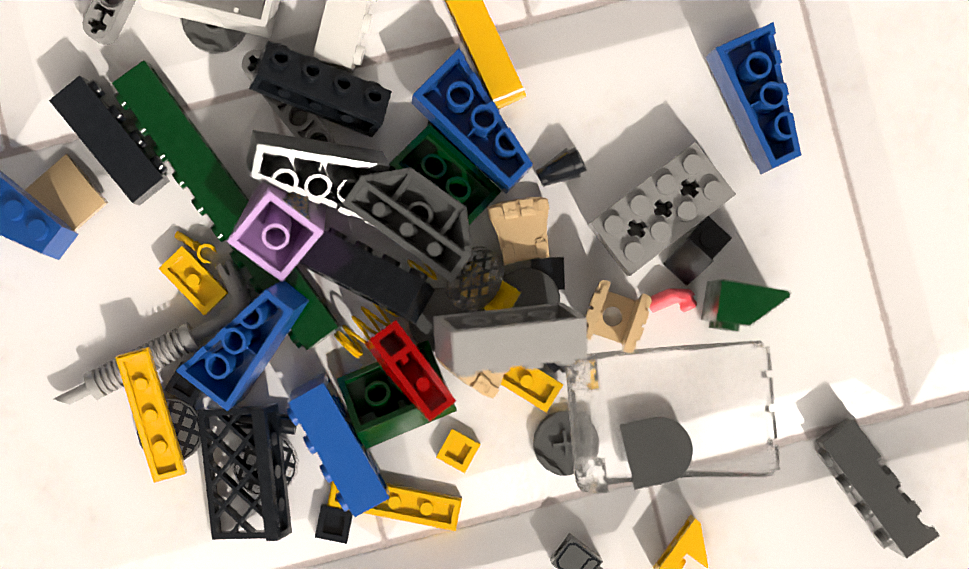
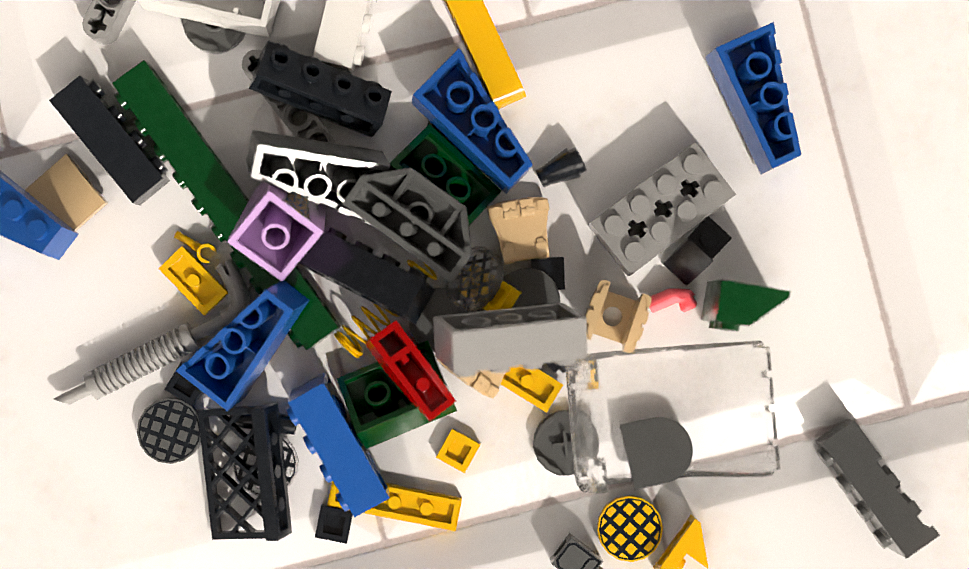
yellow tile [115,346,187,483] -> none
none -> tile [597,496,663,562]

